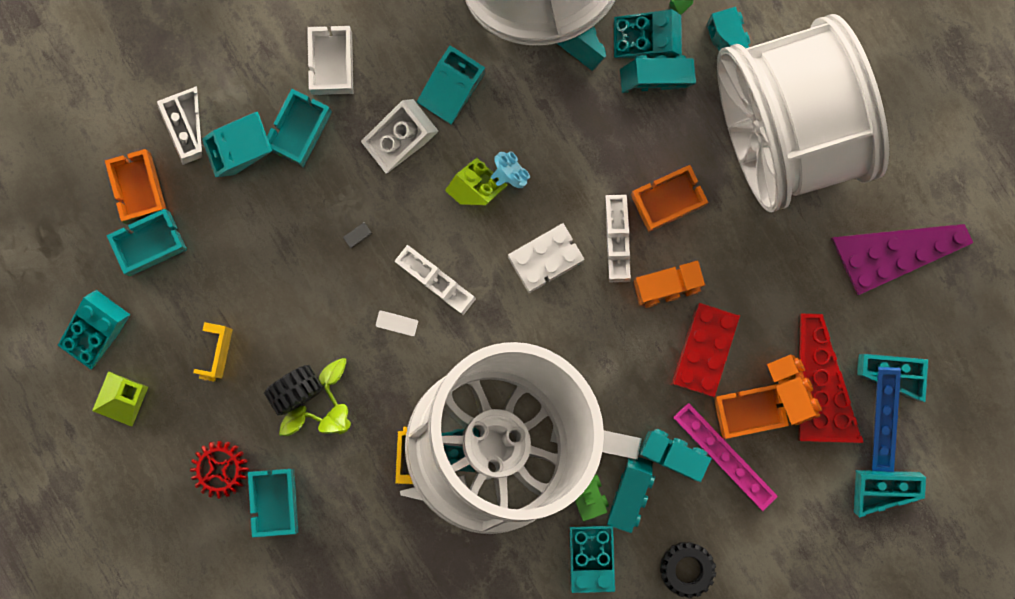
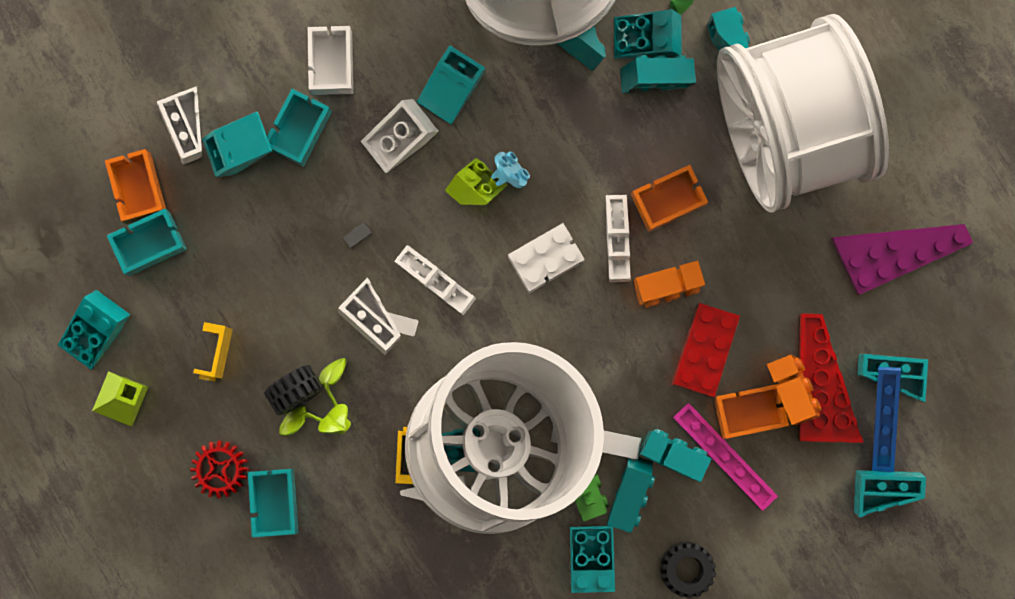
none -> white wedge [338,277,401,355]

